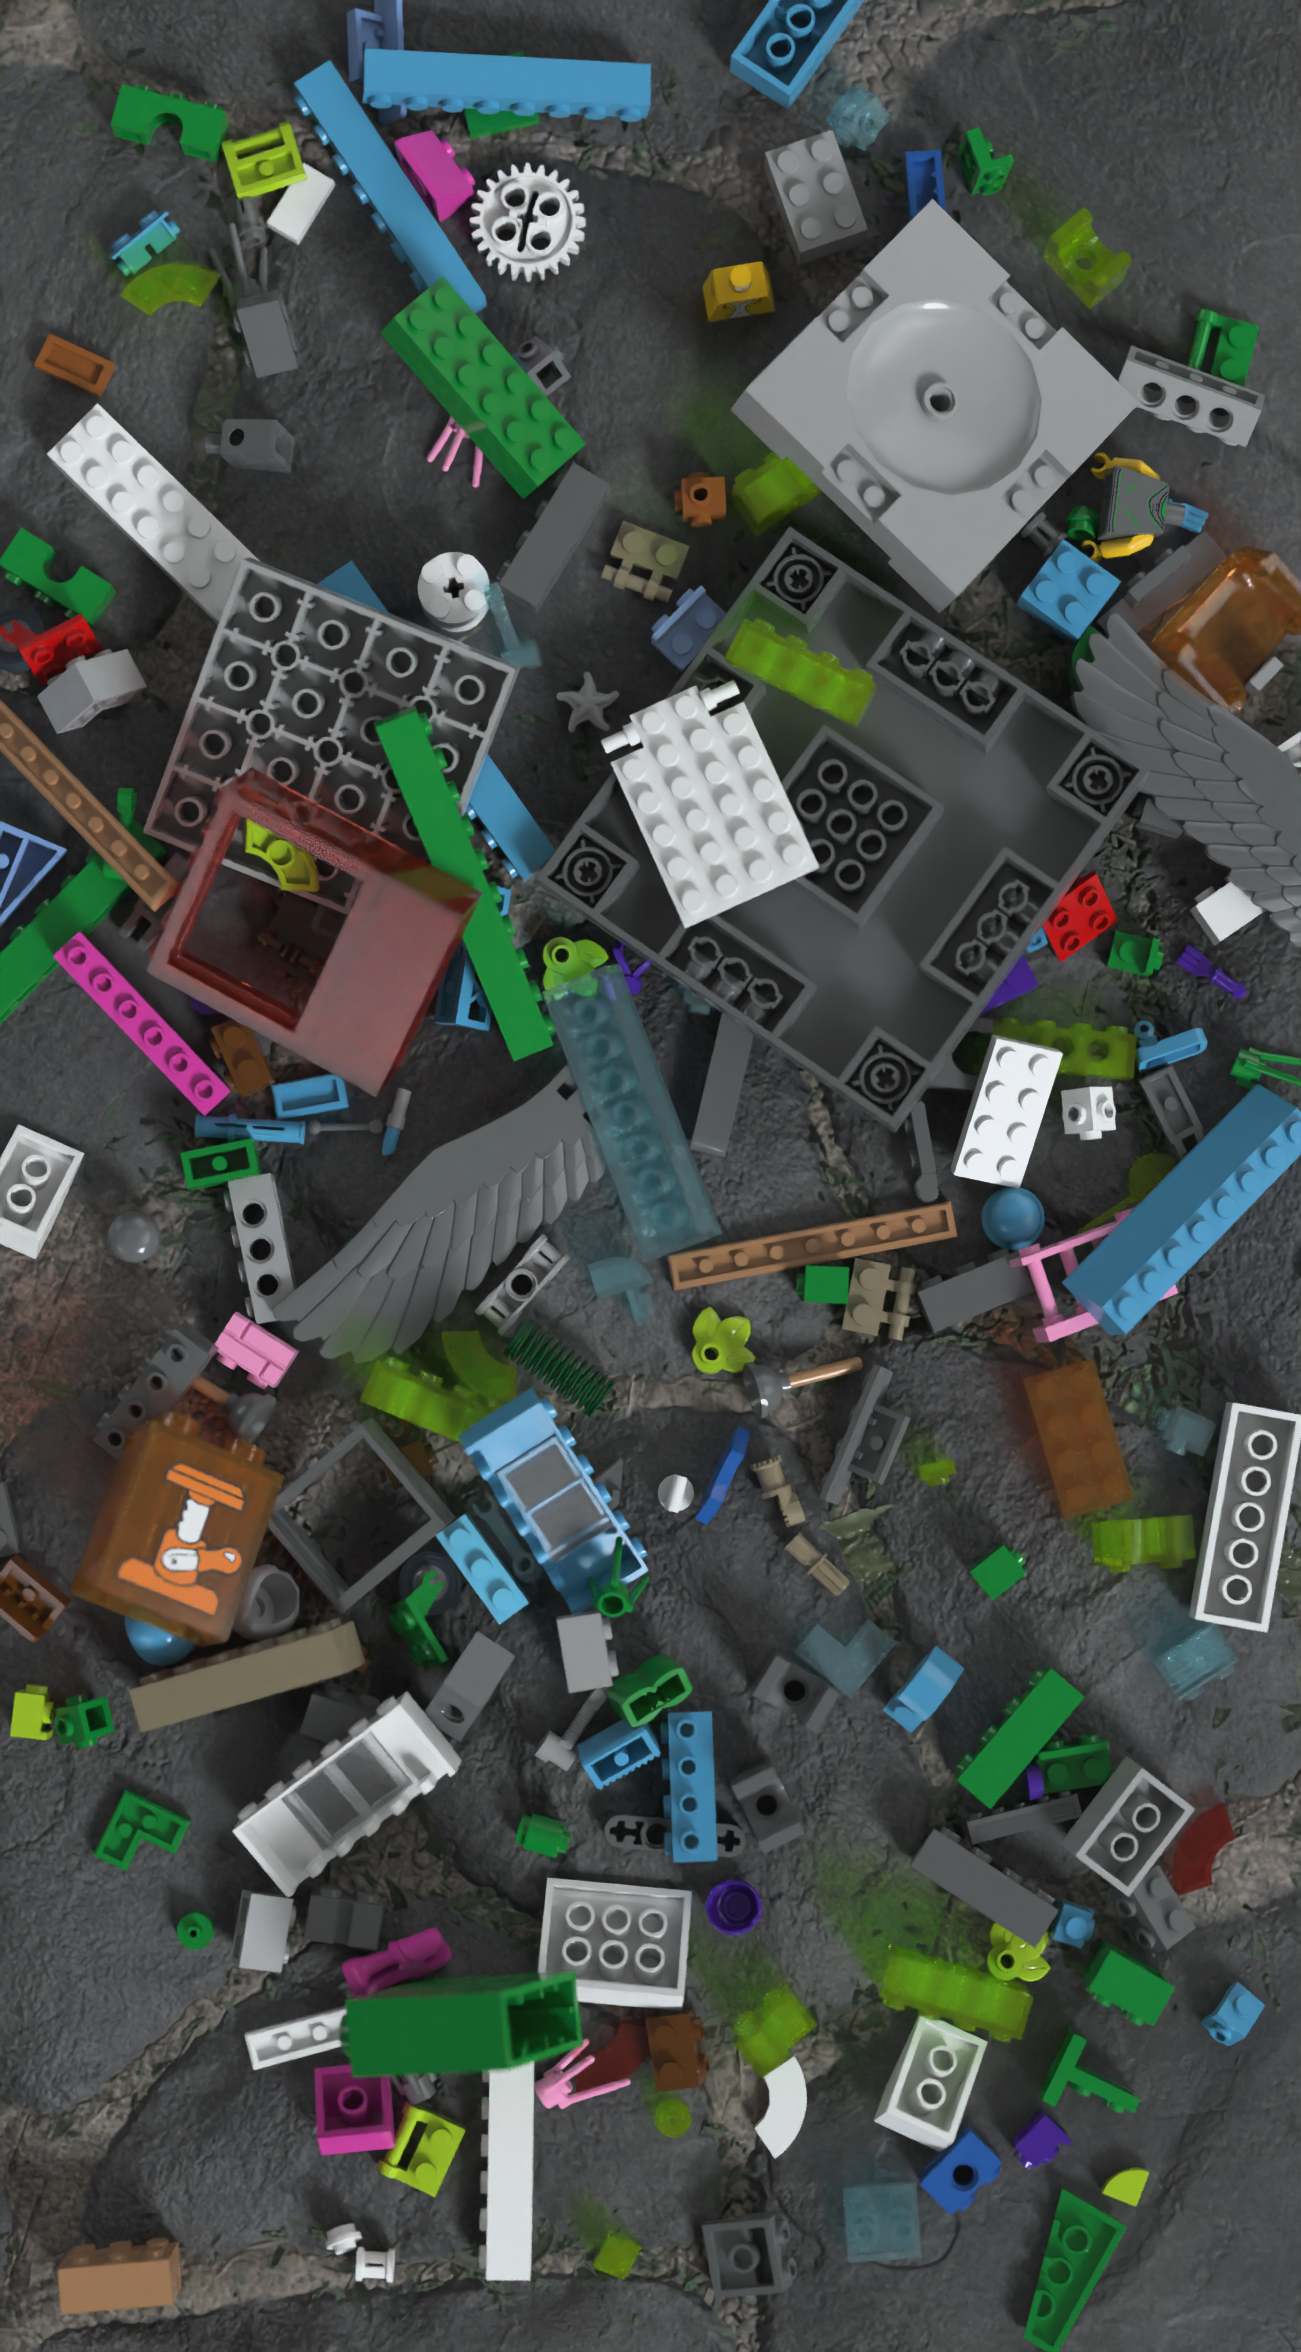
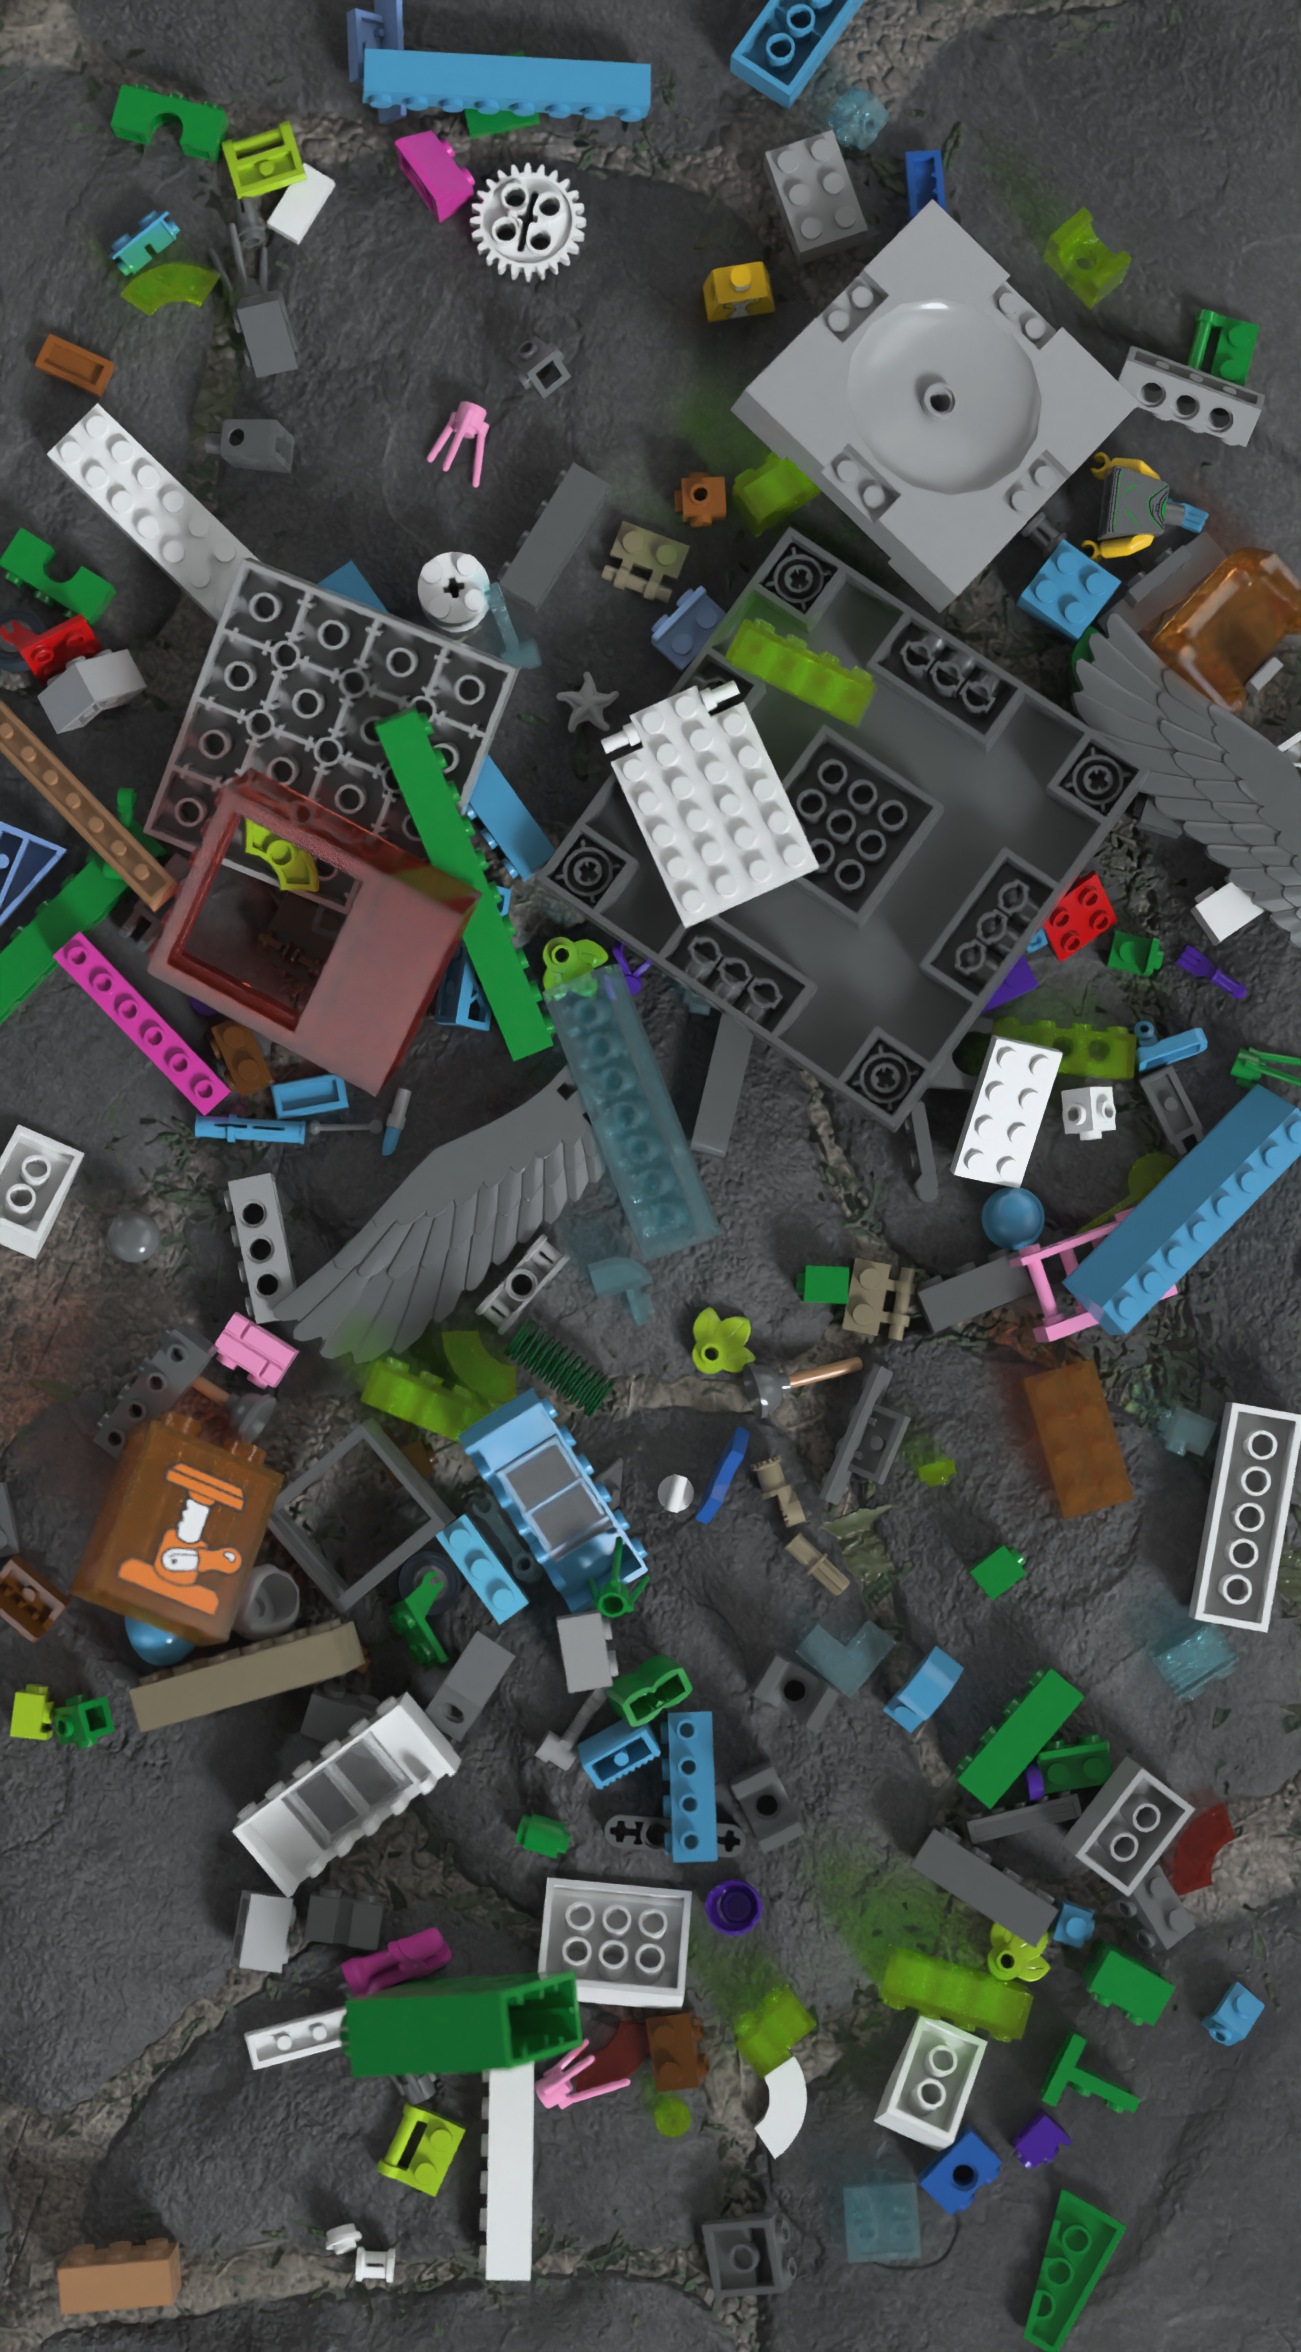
green tile [93,1788,192,1871] -> none
green tile [177,1911,215,1950] -> none
green brick [180,1138,263,1191] -> none
dark azure brick [293,60,487,314] -> none
dark pink slope [314,2065,395,2155] -> none
green brick [380,276,586,499] -> none
clear neon green slope [592,2228,642,2280] -> none
medium nougat tile [667,1201,958,1291] -> none
green bracket [957,127,1014,196] -> none
green plate [1065,505,1100,542] -> none
clear neon green brick [1091,1514,1196,1572] -> none
lime tile [1101,2167,1149,2207] -> none

